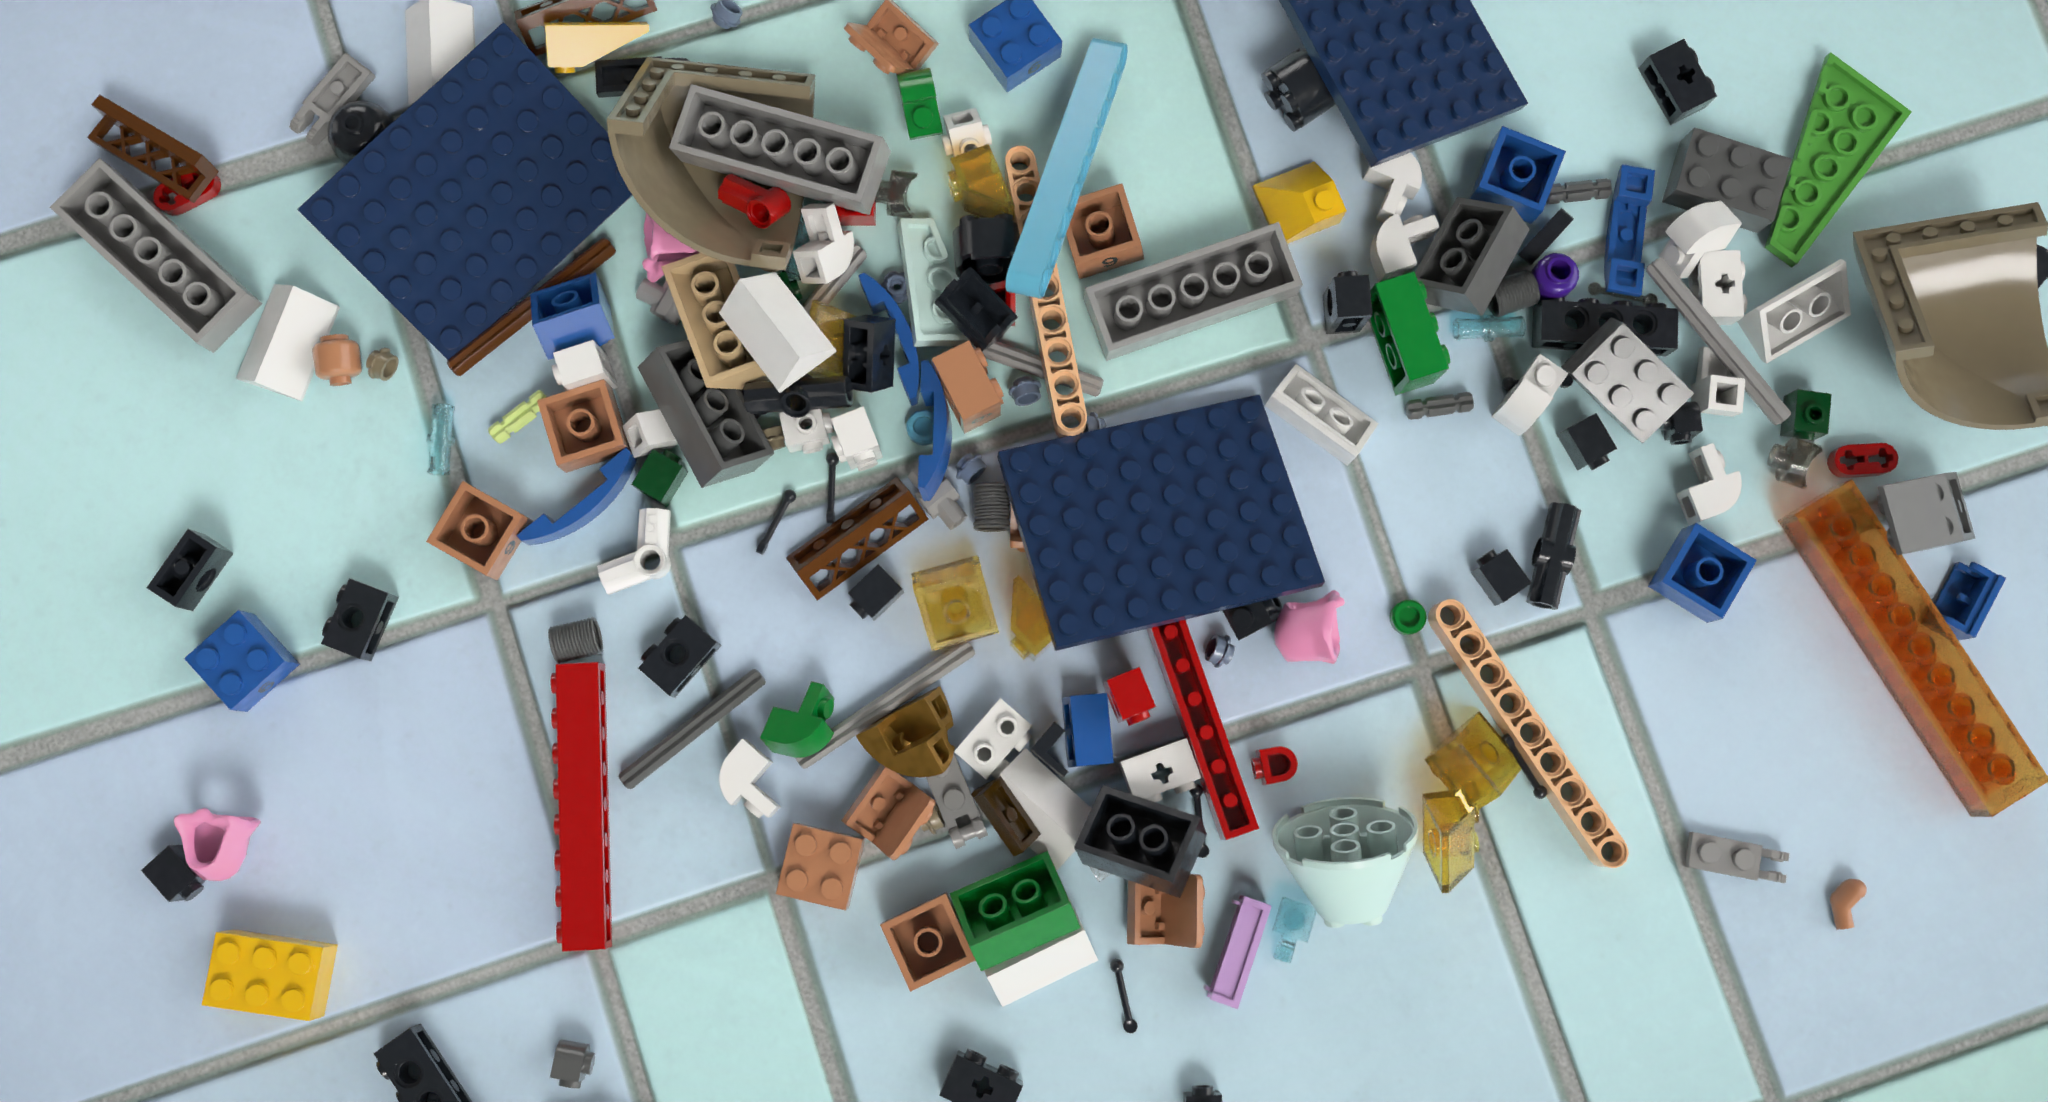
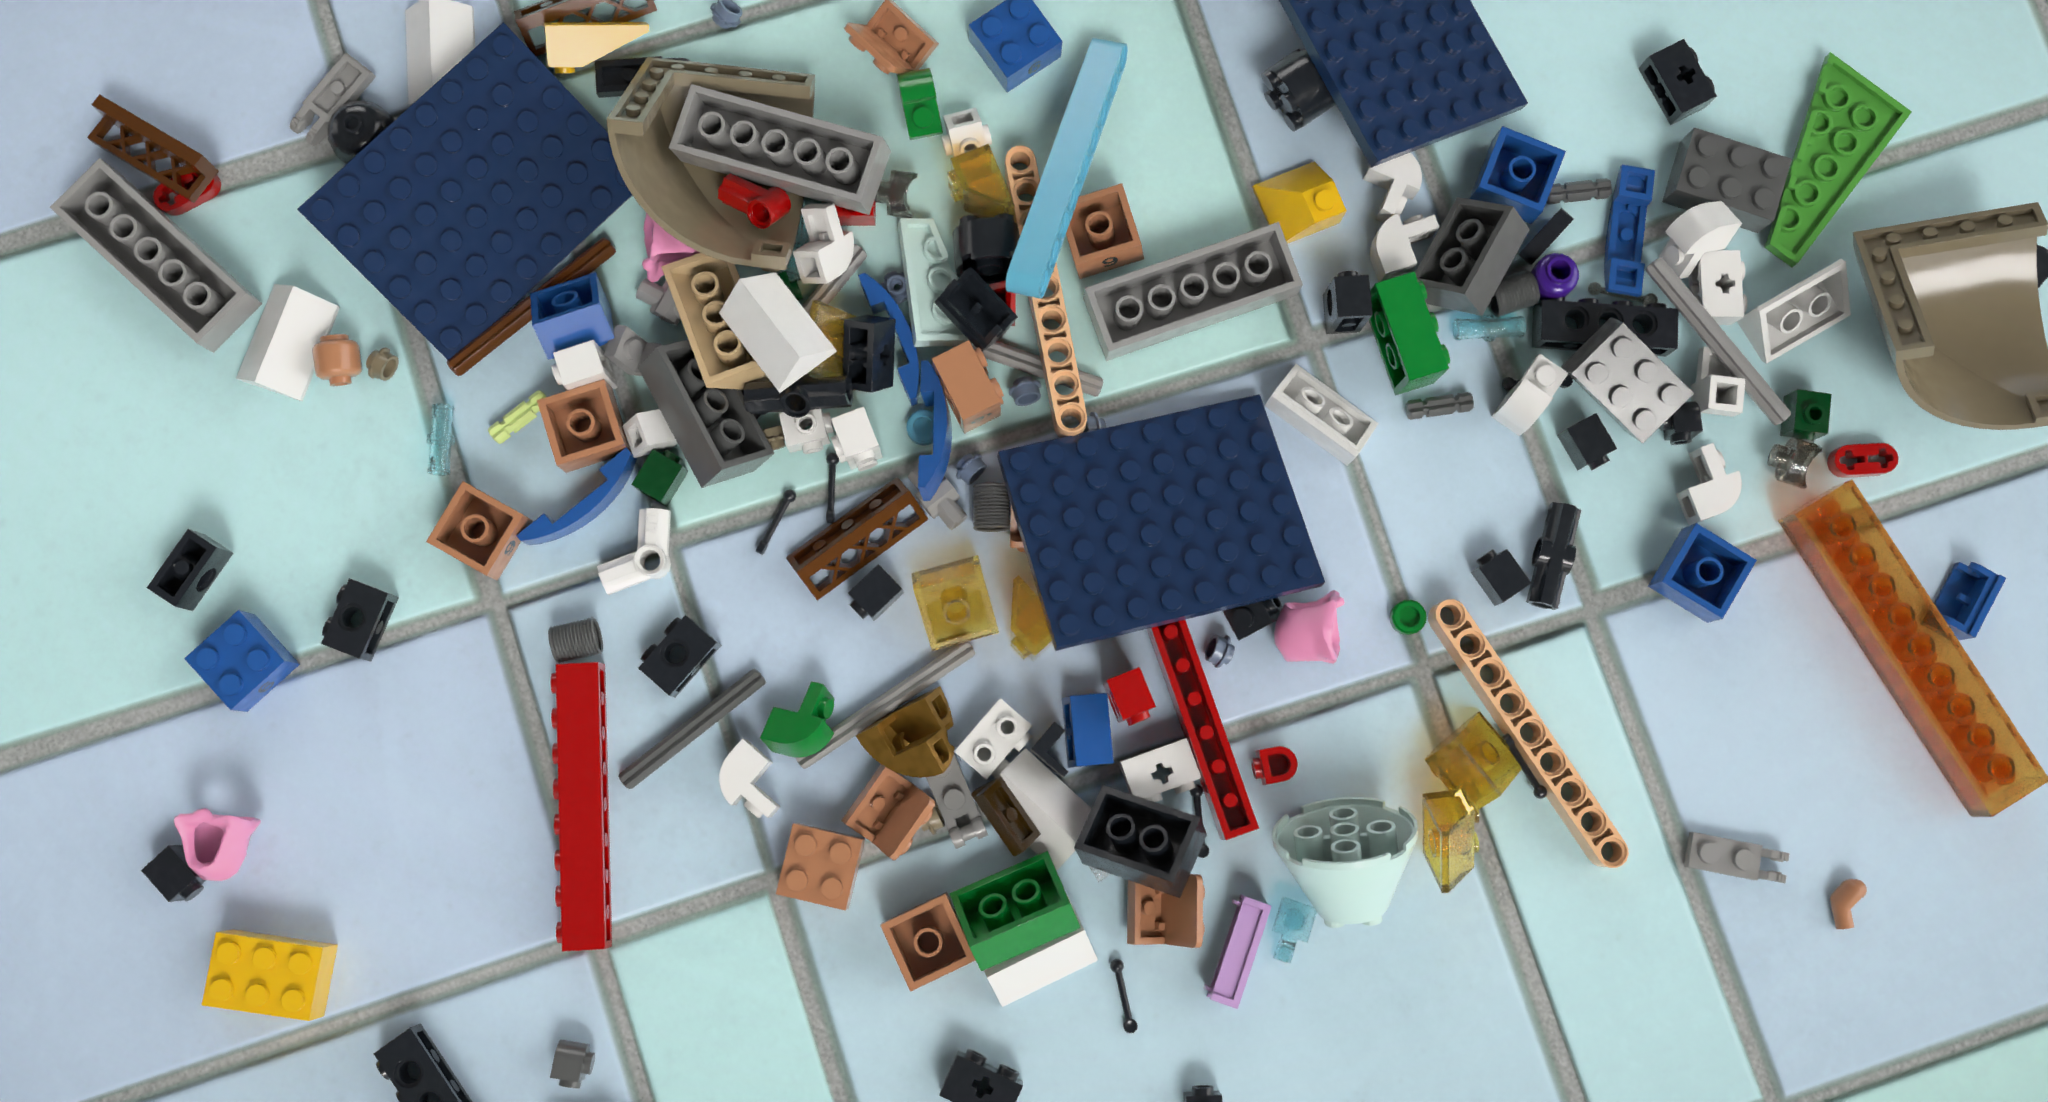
slope [1877,472,1976,555] -> none
none -> light grey bracket [604,325,663,376]

